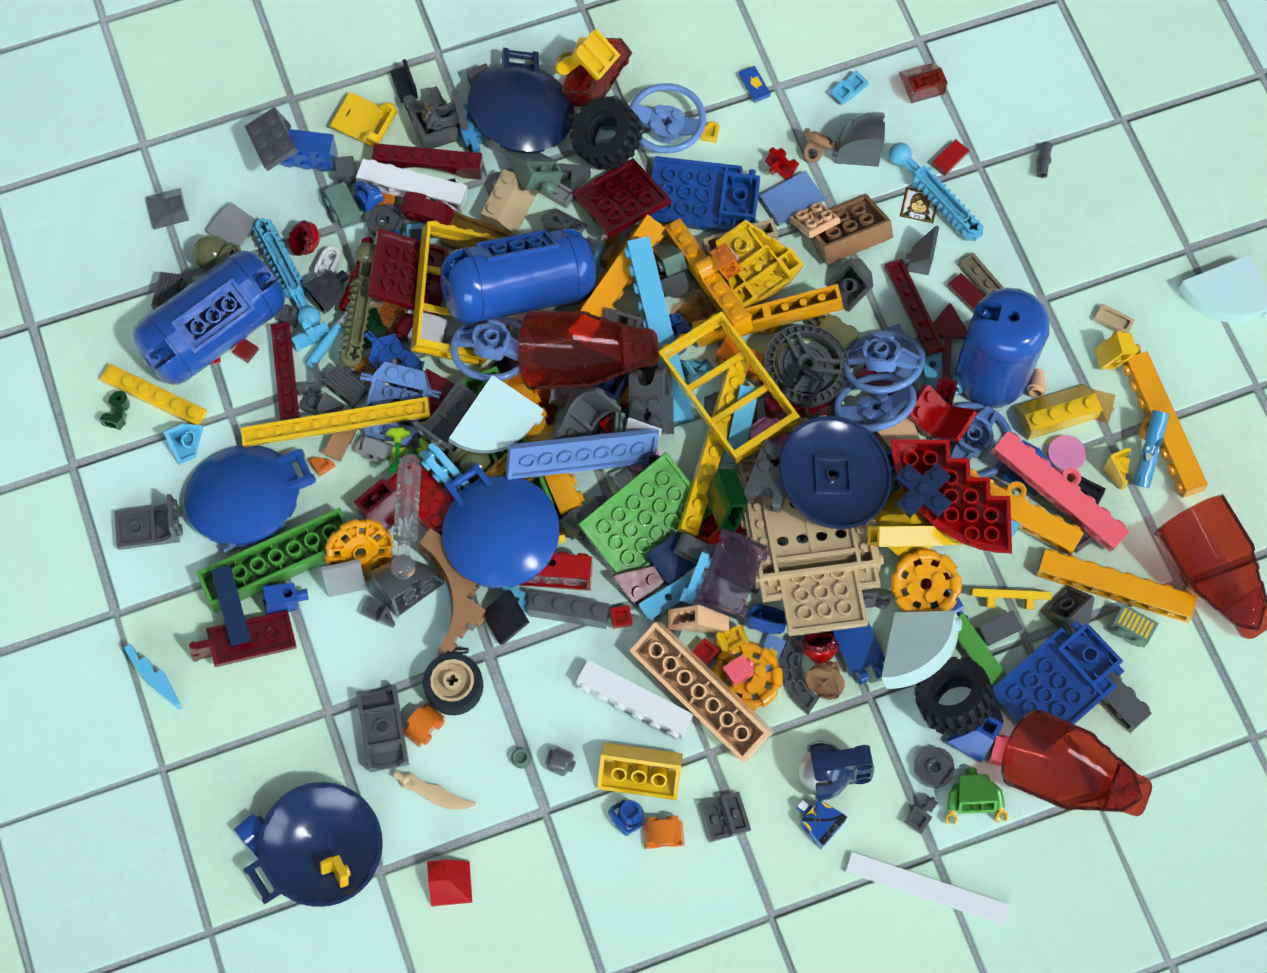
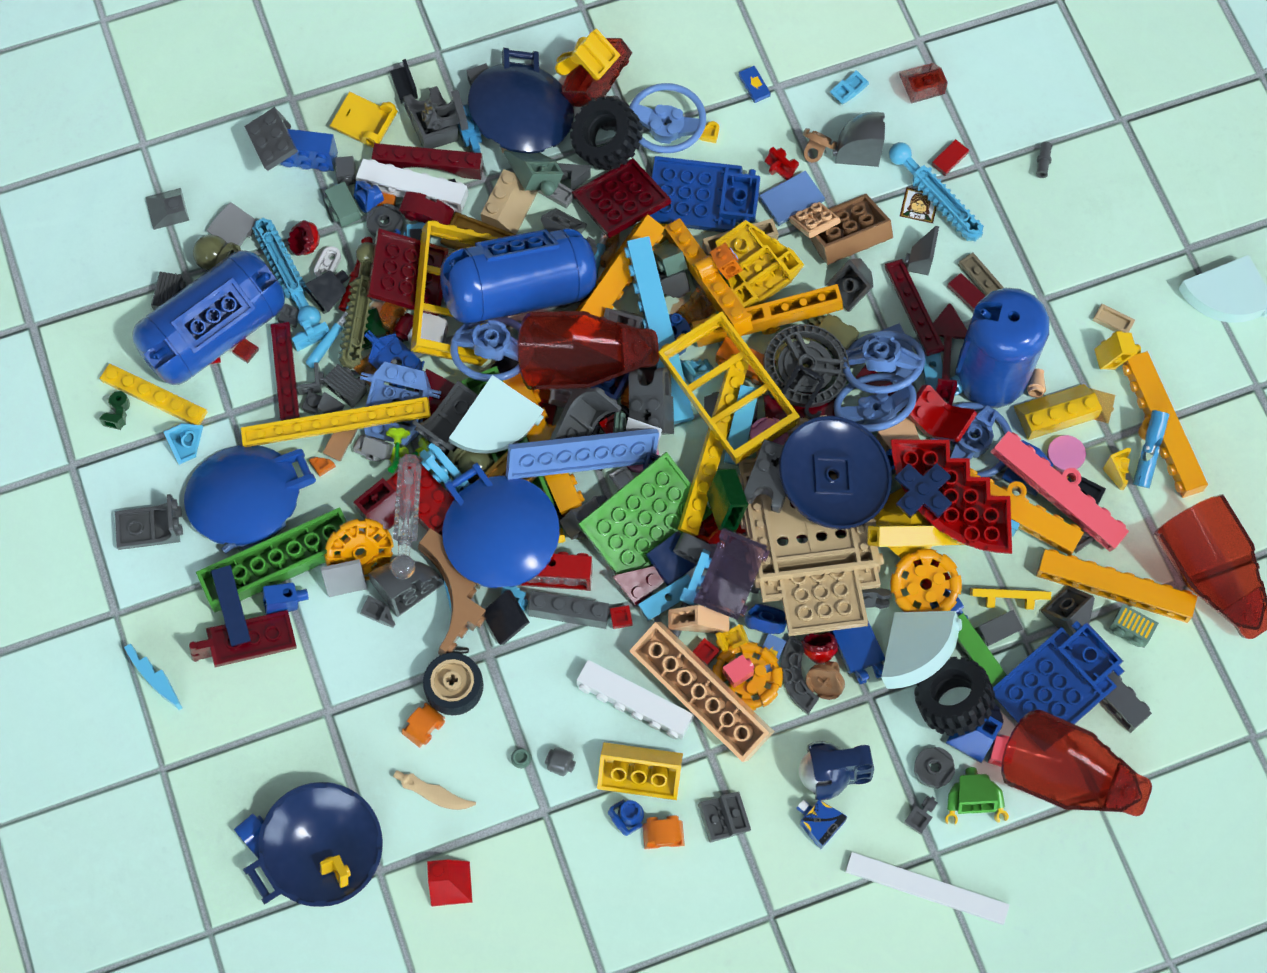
dark grey piece [356,684,410,772] -> none

